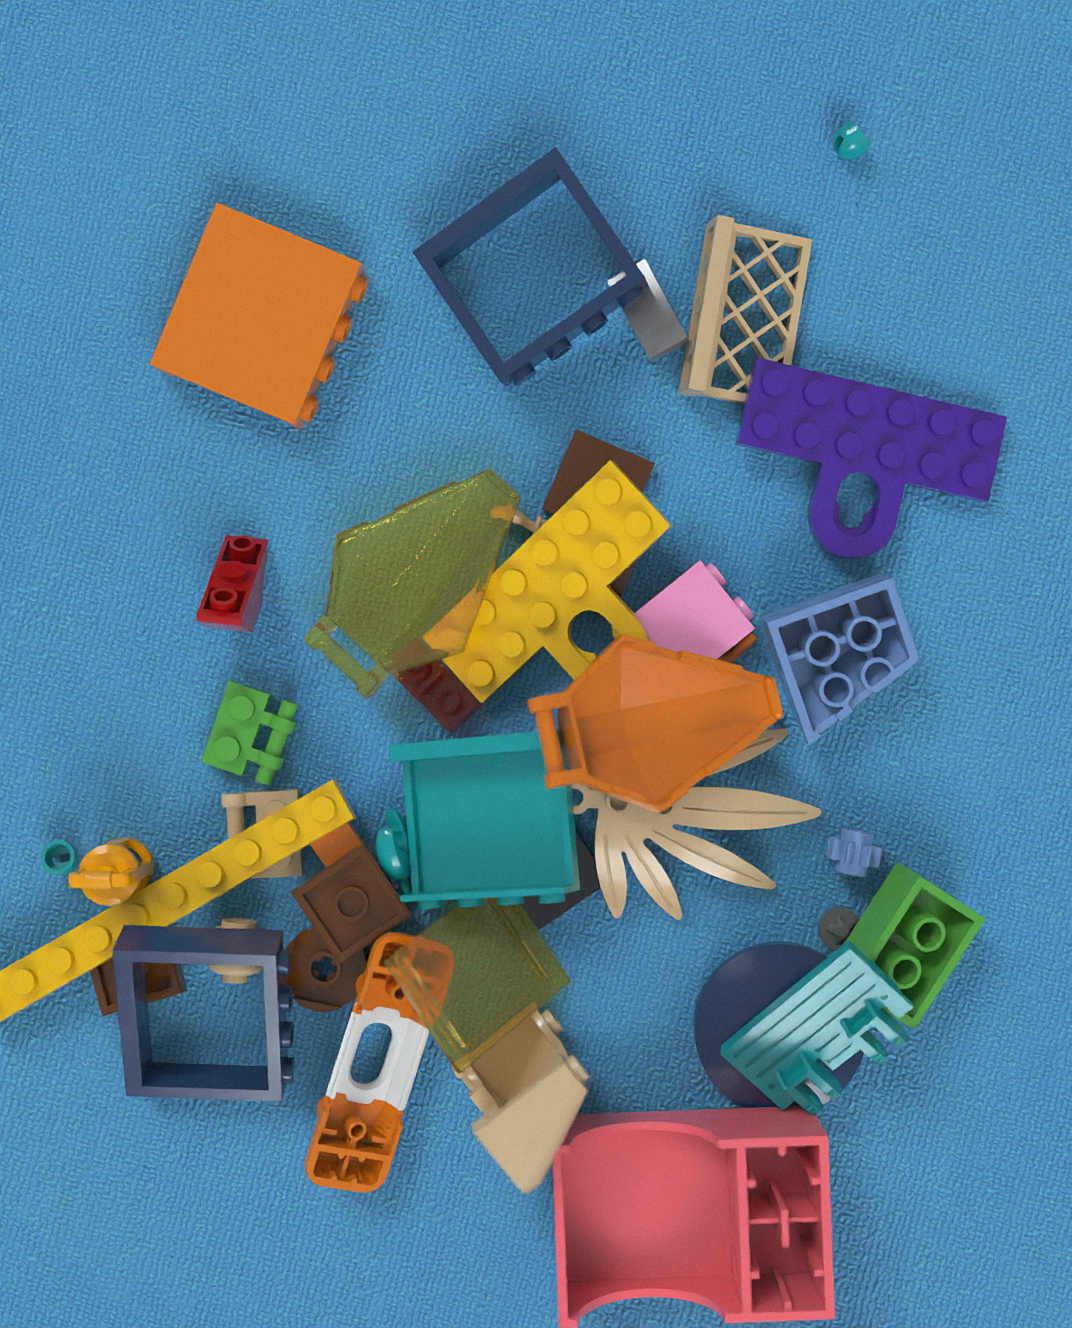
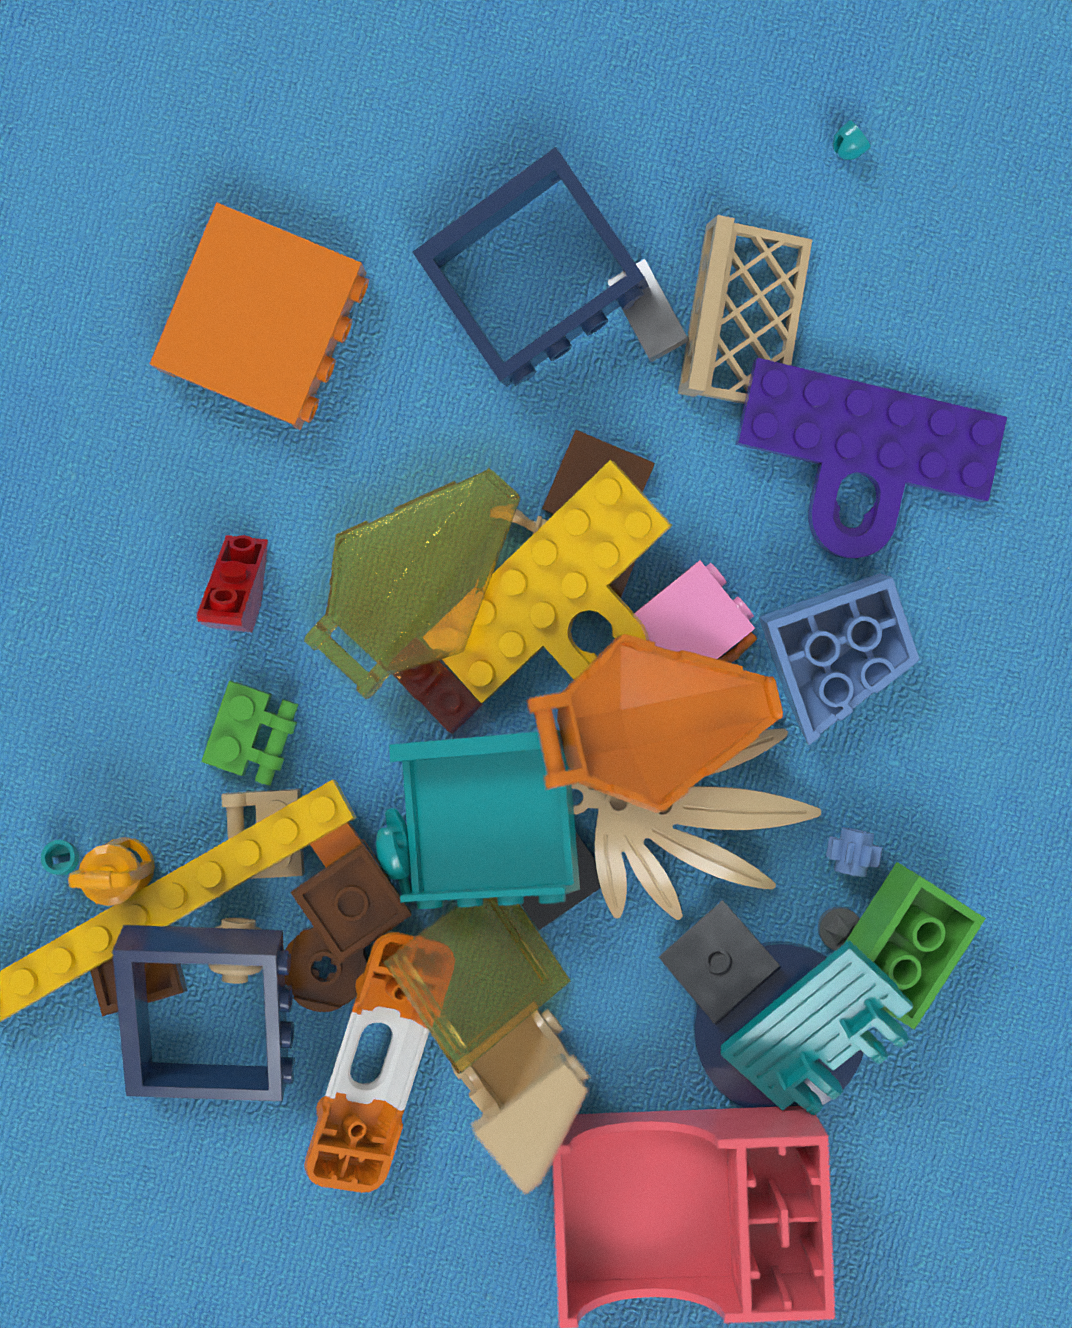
none -> black plate [659,900,781,1025]

